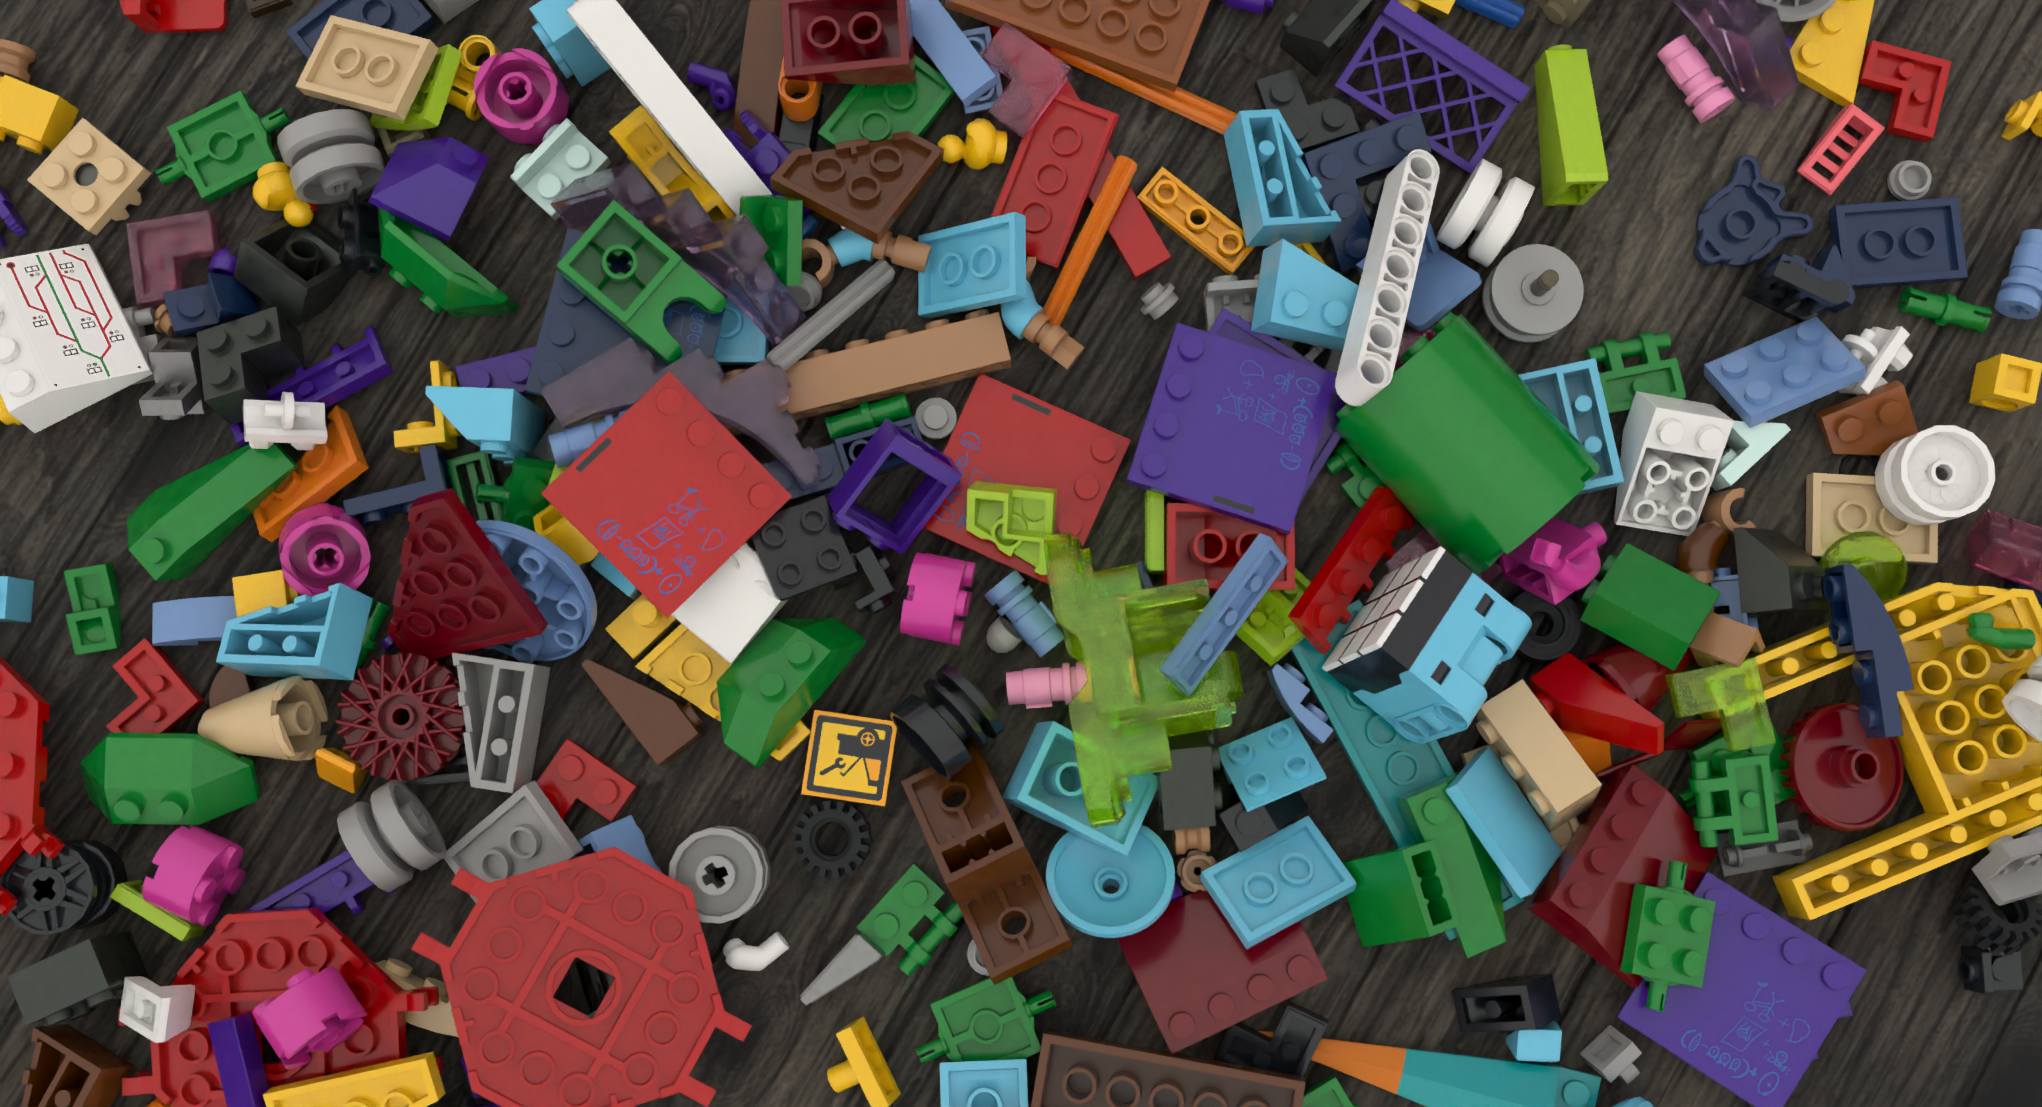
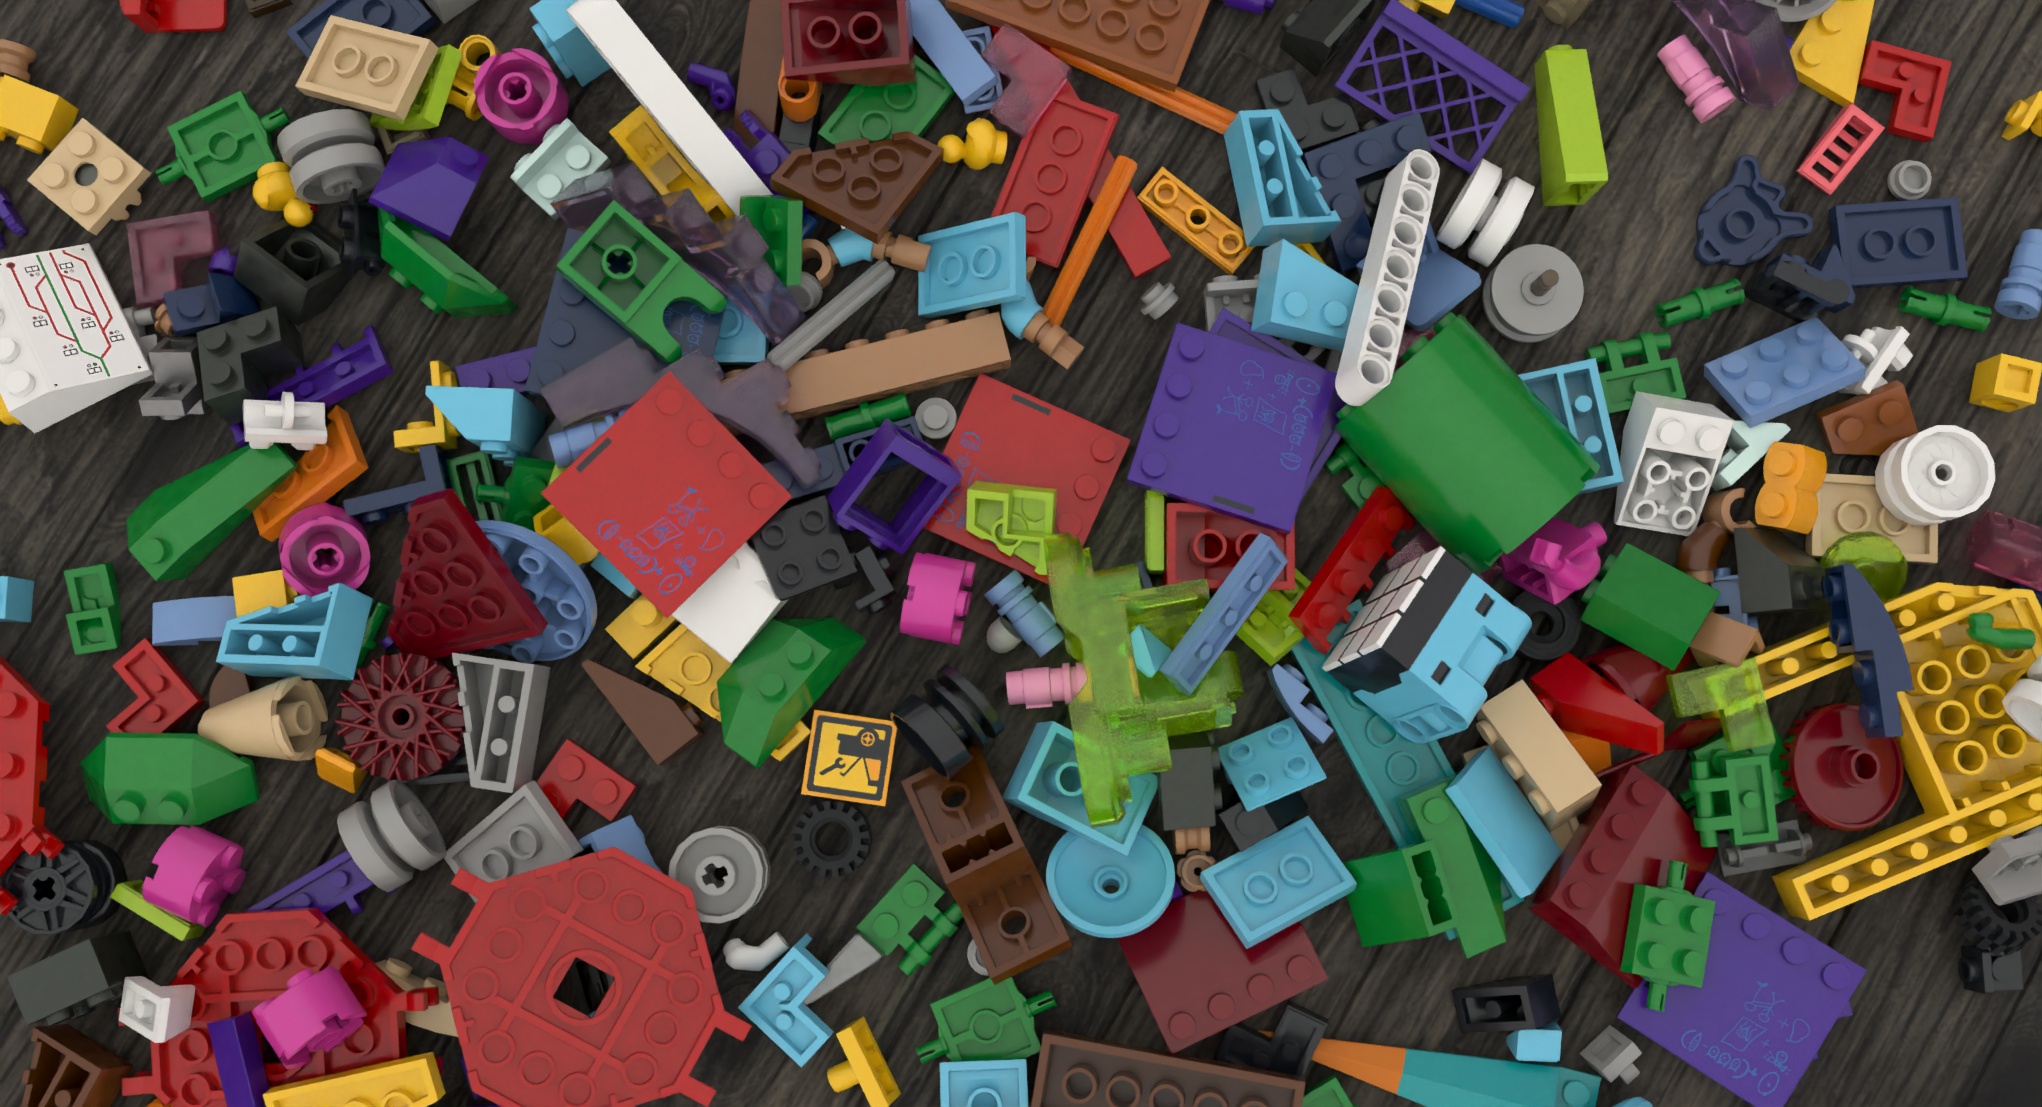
none -> medium azure panel [738,933,834,1068]
none -> medium azure slope [1118,624,1172,678]
none -> green pin [1655,278,1745,329]
none -> light orange brick [1755,441,1827,535]

